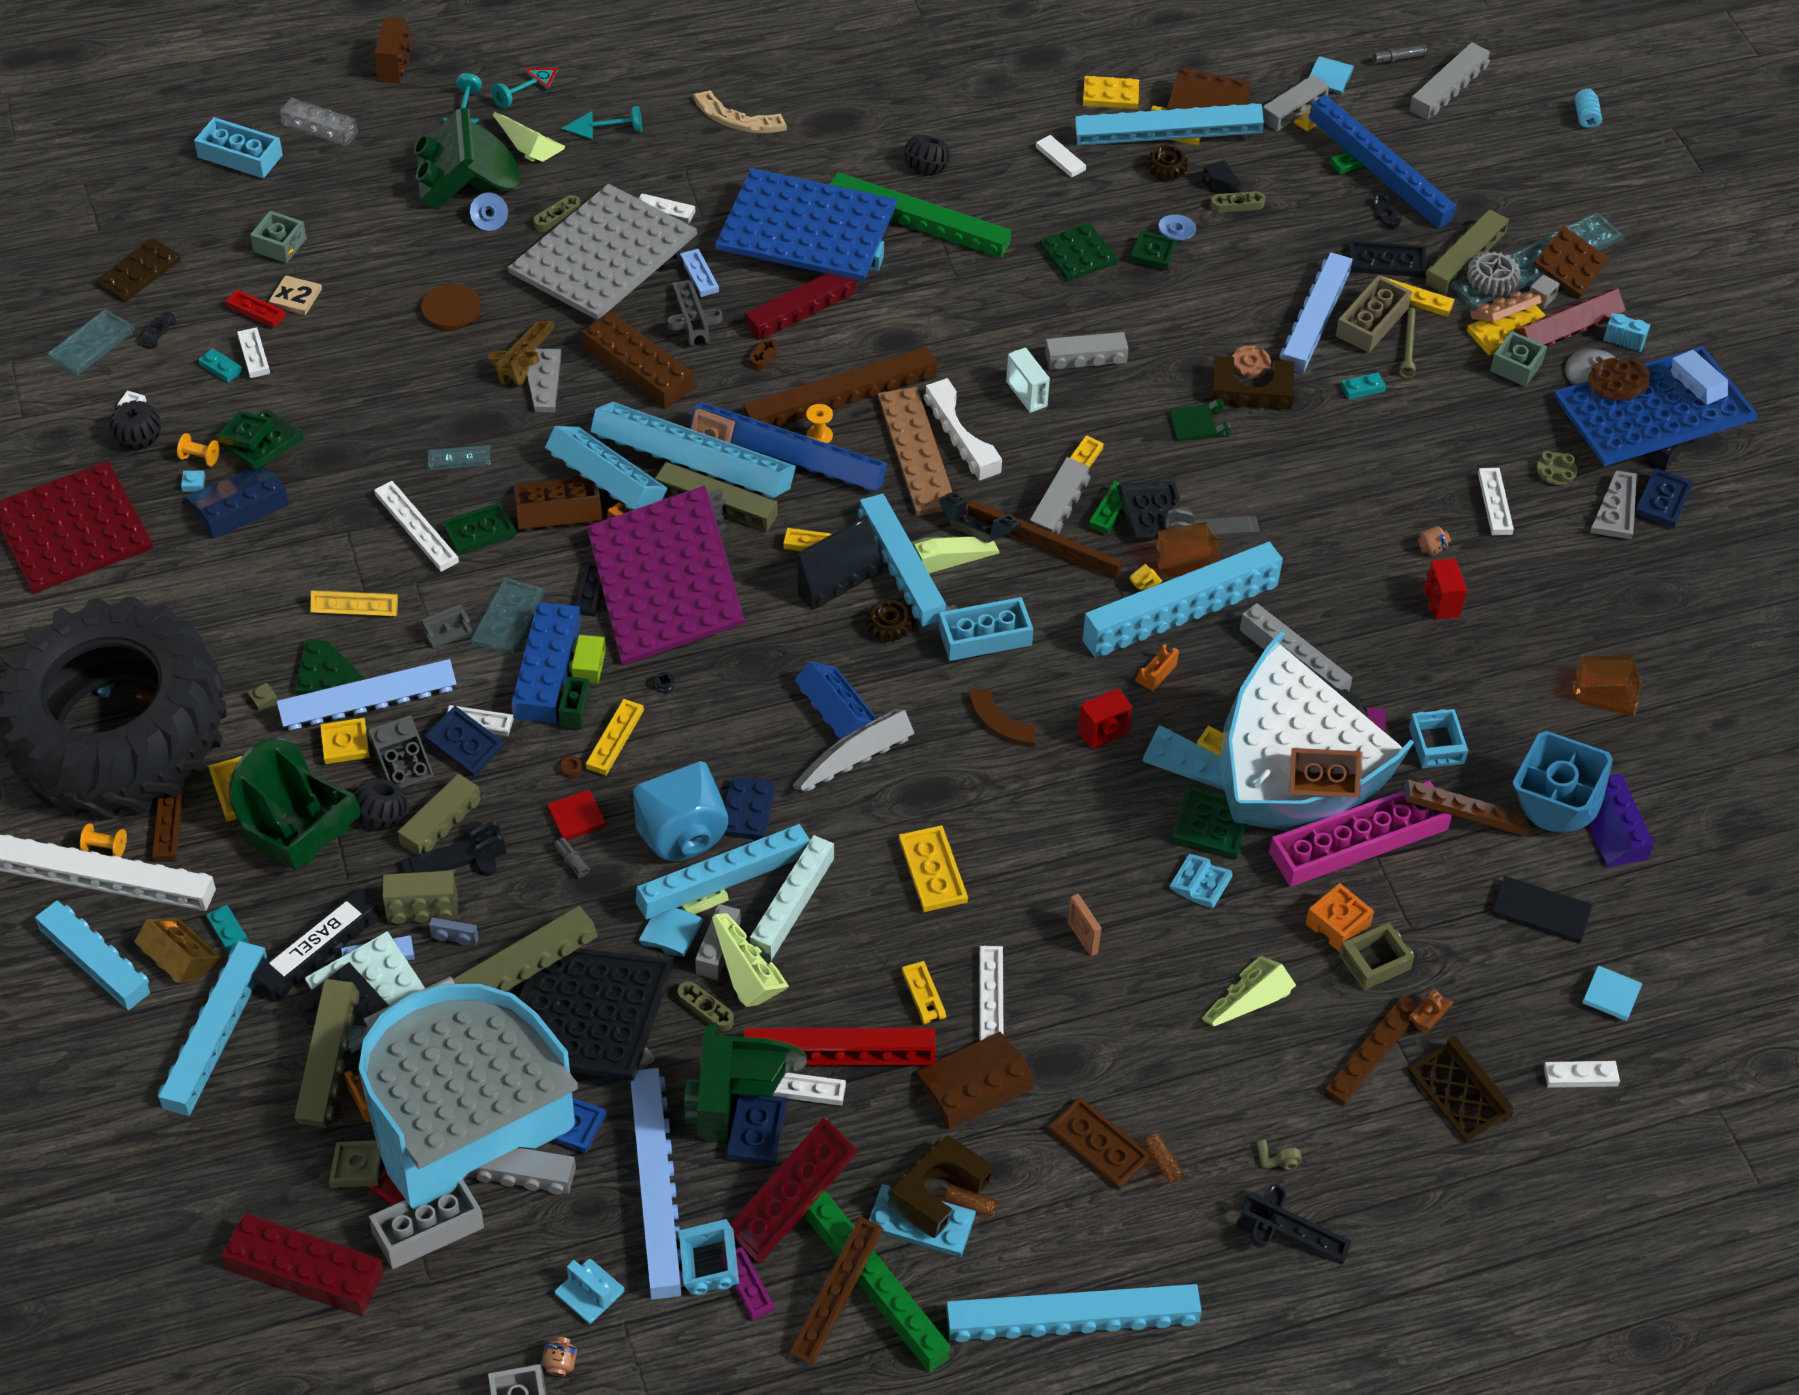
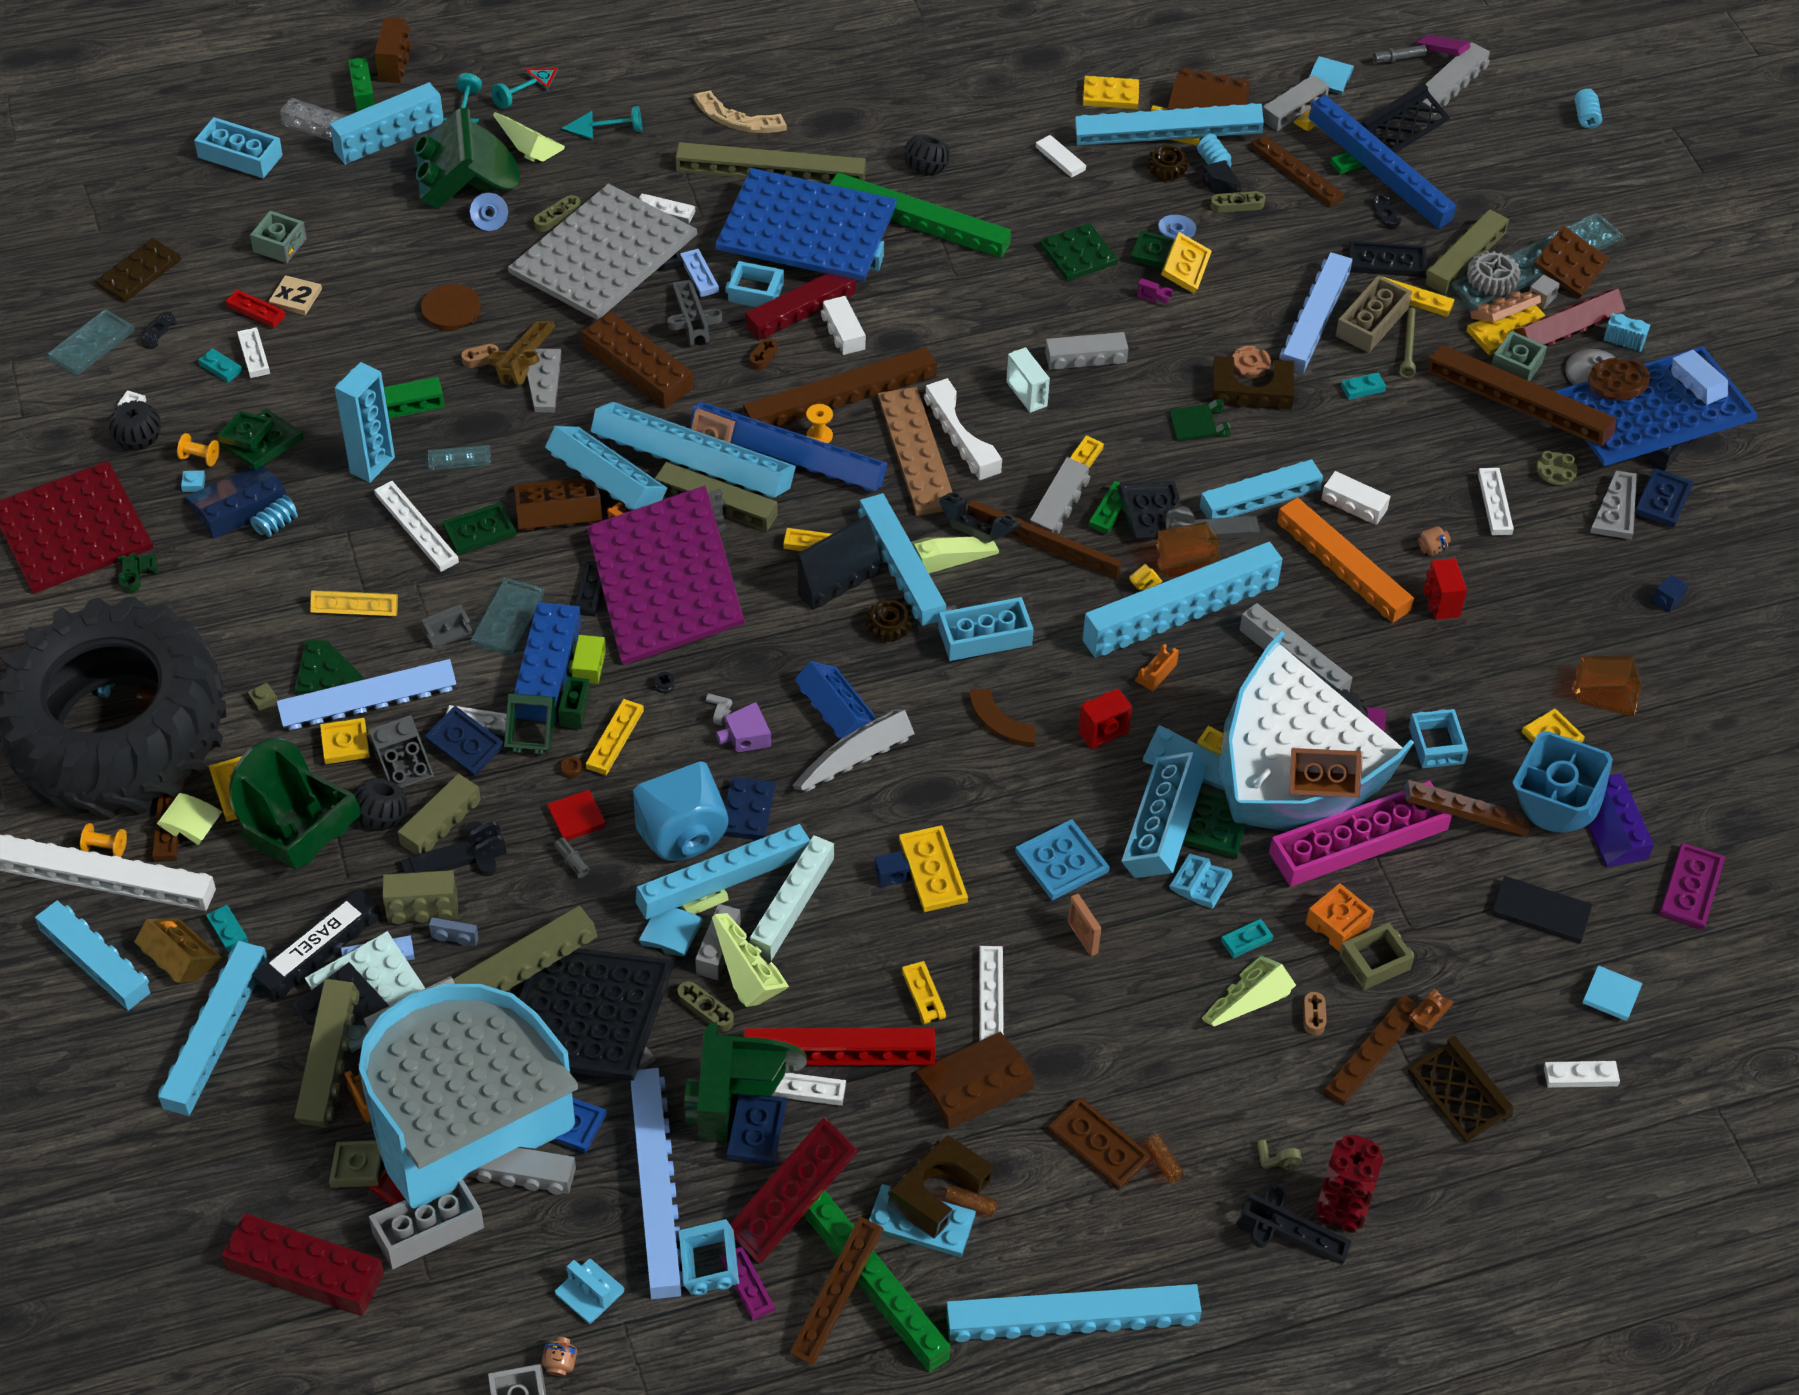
none -> dark green piece [118,553,159,593]
none -> yellowish green slope [157,793,222,845]
none -> medium azure piece [250,495,298,537]
none -> medium azure brick [330,82,444,165]
none -> medium azure brick [335,362,395,483]
none -> green brick [348,58,375,112]
none -> green brick [384,377,445,418]
none -> medium nougat beam [462,344,499,368]
none -> dark green window [504,693,556,754]
none -> olive brick [676,142,866,184]
none -> light grey plate [706,693,732,726]
none -> medium lavender torso [716,702,771,752]
none -> medium azure window [725,261,784,307]
none -> white brick [821,296,866,355]
none -> dark blue brick [874,851,910,888]
none -> dark azure plate [1015,819,1110,901]
none -> medium azure brick [1121,752,1206,878]
none -> magenta plate [1137,278,1173,304]
none -> yellow plate [1161,232,1212,293]
none -> medium azure piece [1197,134,1232,168]
none -> medium azure brick [1200,459,1323,519]
none -> teal plate [1221,919,1273,959]
none -> reddish brown plate [1251,135,1345,208]
none -> orange brick [1277,497,1414,623]
none -> medium nougat beam [1303,992,1326,1036]
none -> dark red brick [1315,1135,1384,1233]
none -> white brick [1321,471,1390,525]
none -> black fence [1362,83,1450,153]
none -> magenta tile [1416,34,1471,56]
none -> reddish brown brick [1429,345,1616,446]
none -> yellow tile [1522,708,1585,743]
none -> dark blue brick [1652,574,1689,613]
none -> magenta tile [1659,842,1725,930]

